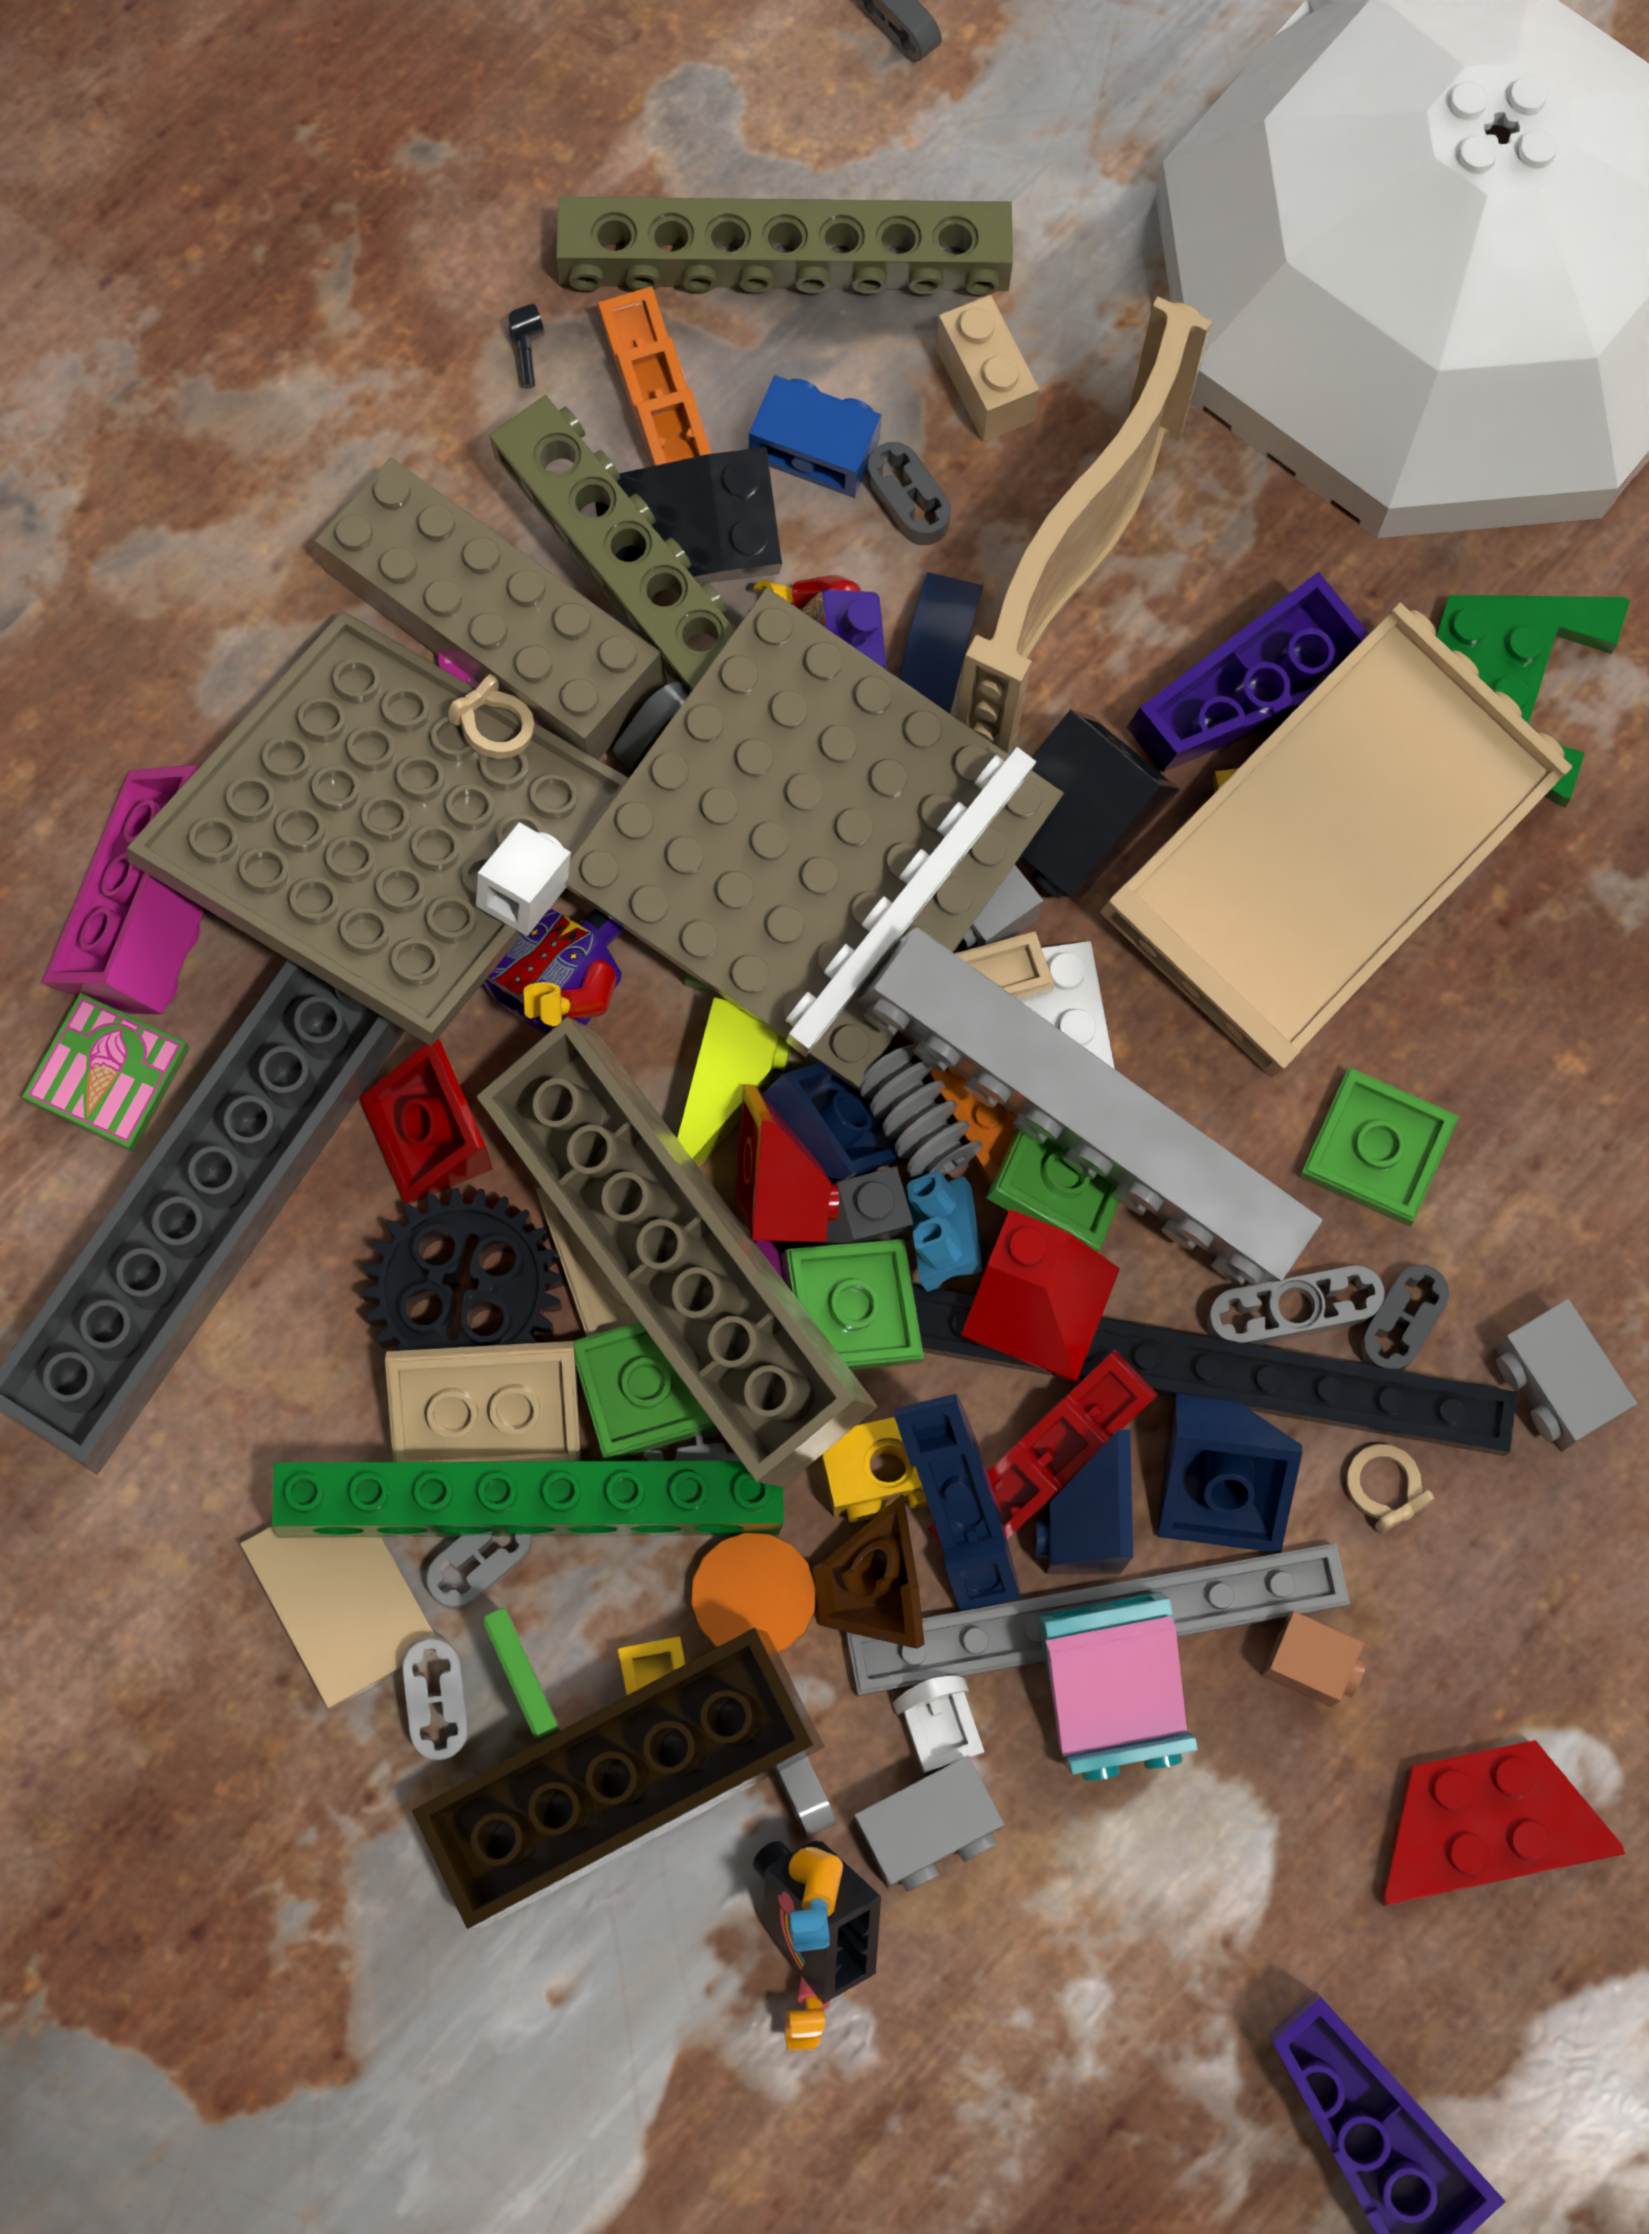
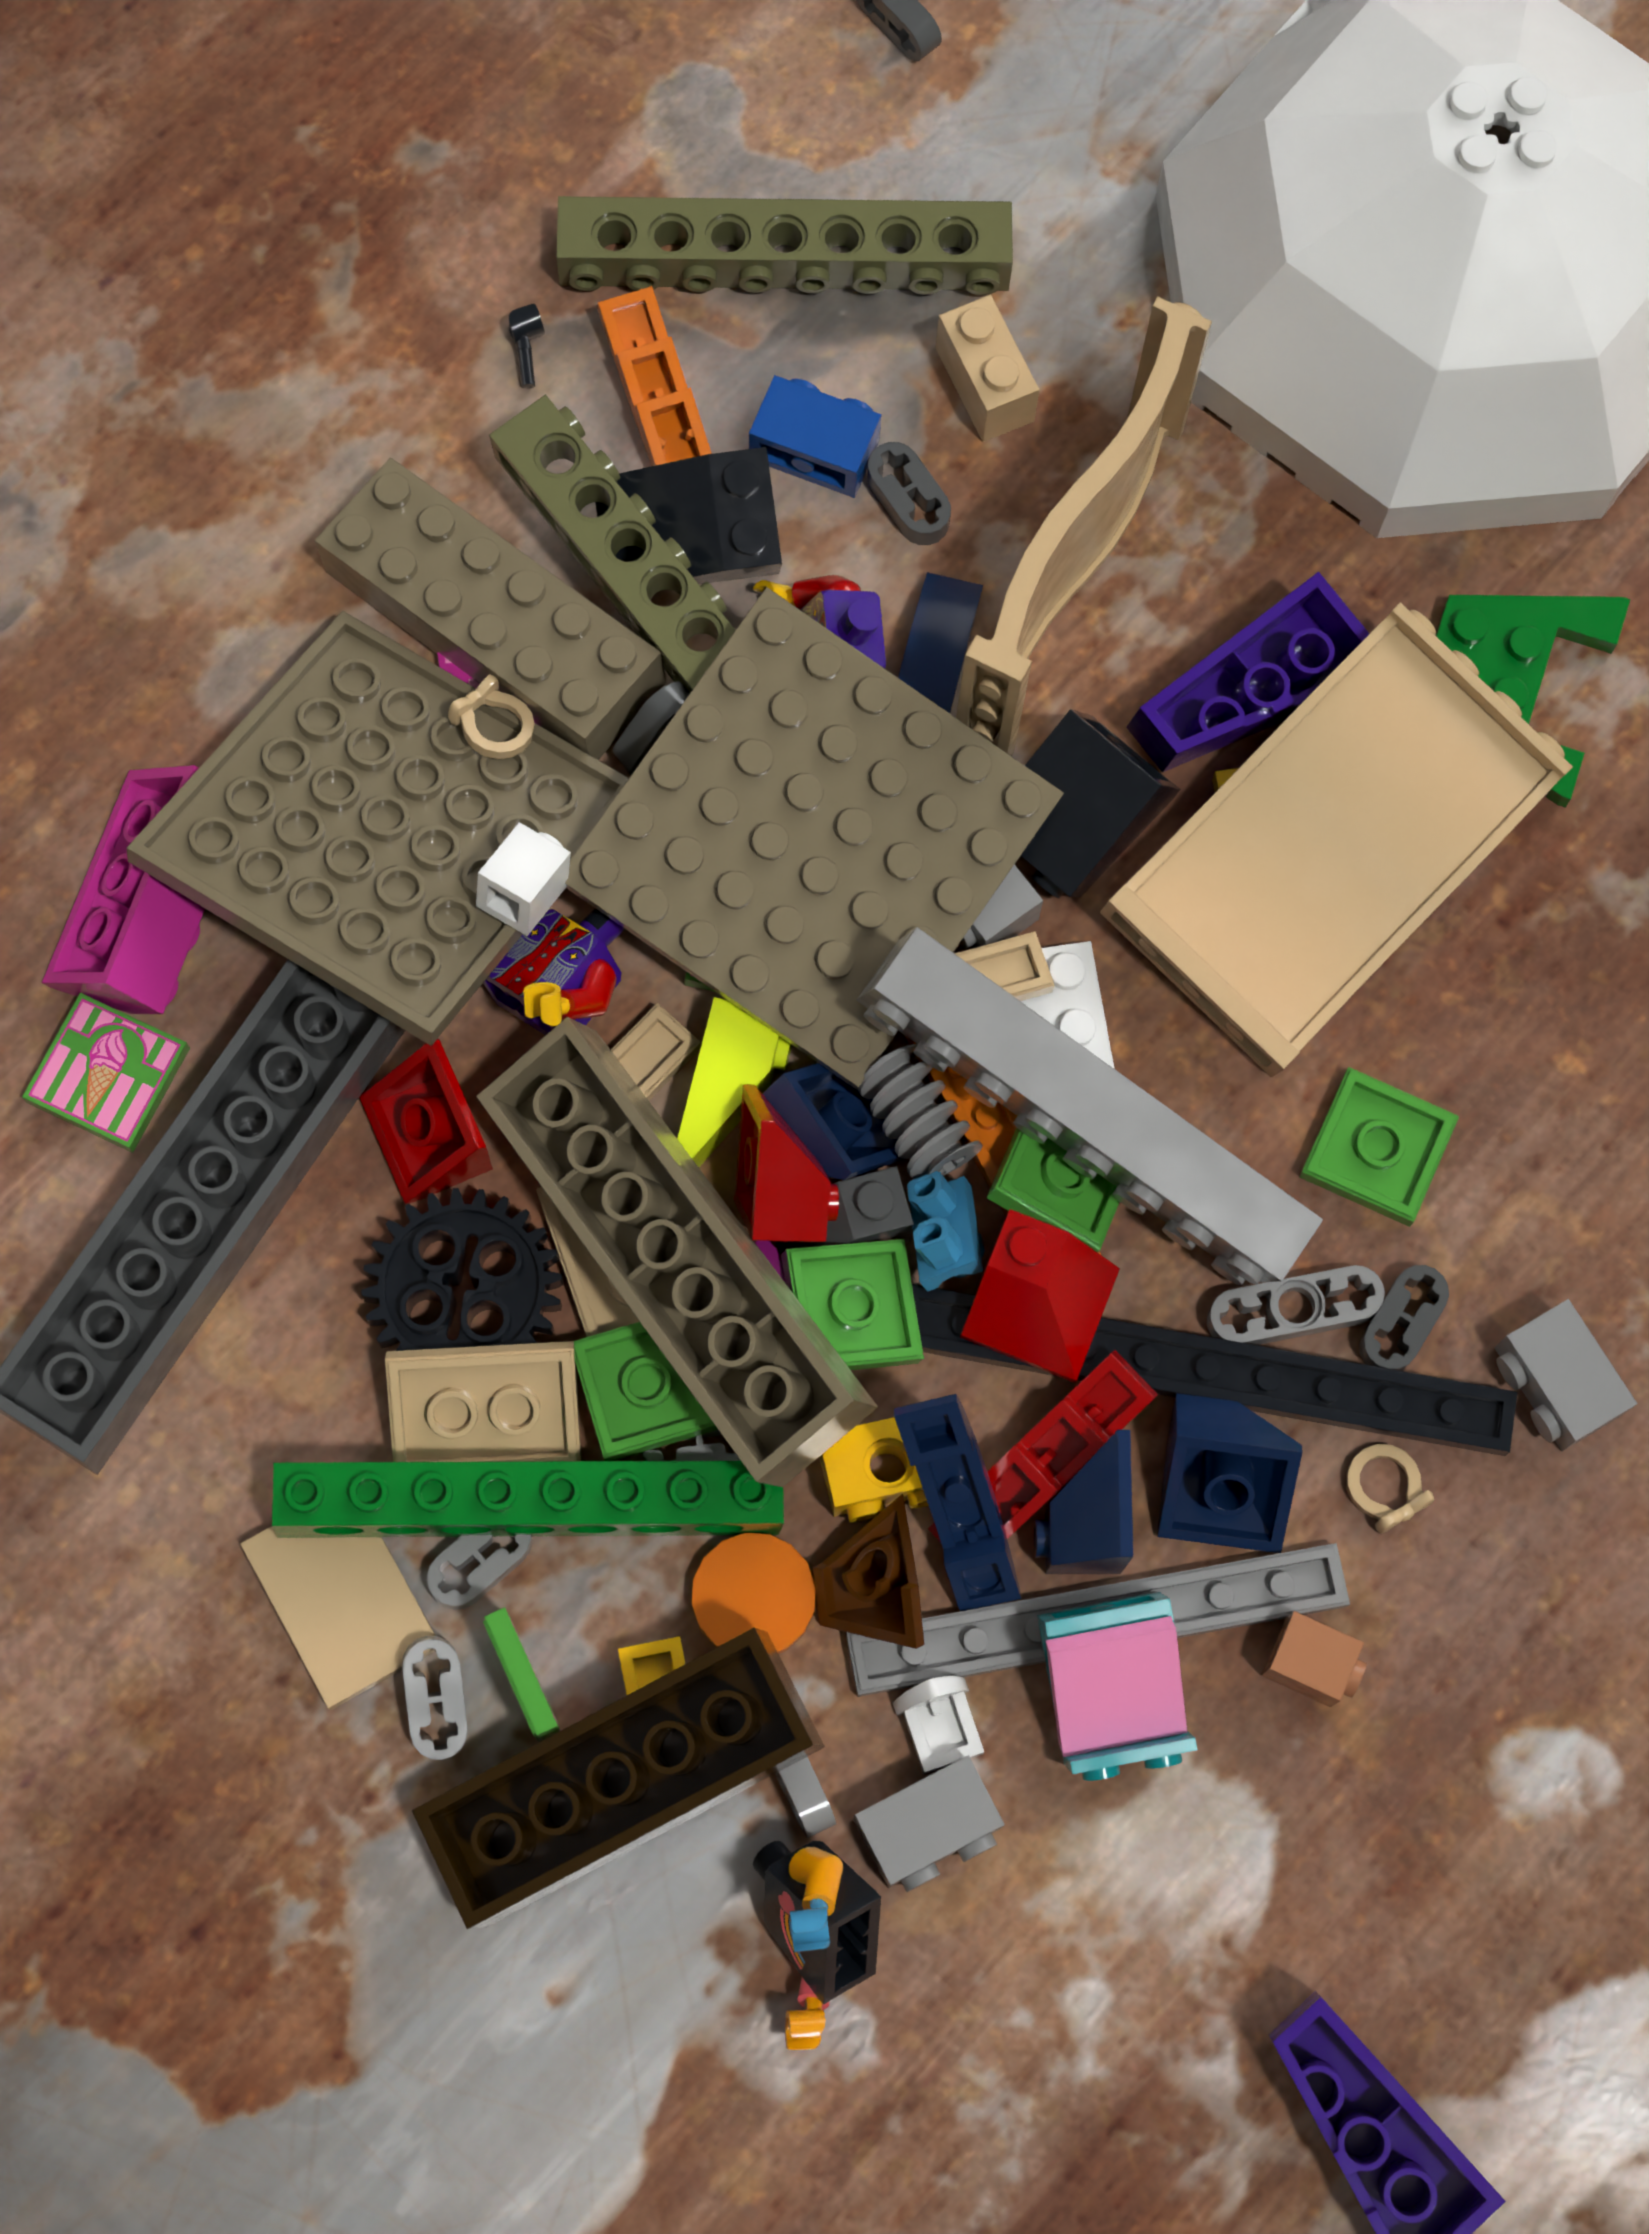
white plate [785,747,1036,1057] -> none
red wing [1381,1740,1625,1906] -> none
none -> tan tile [611,1003,701,1101]

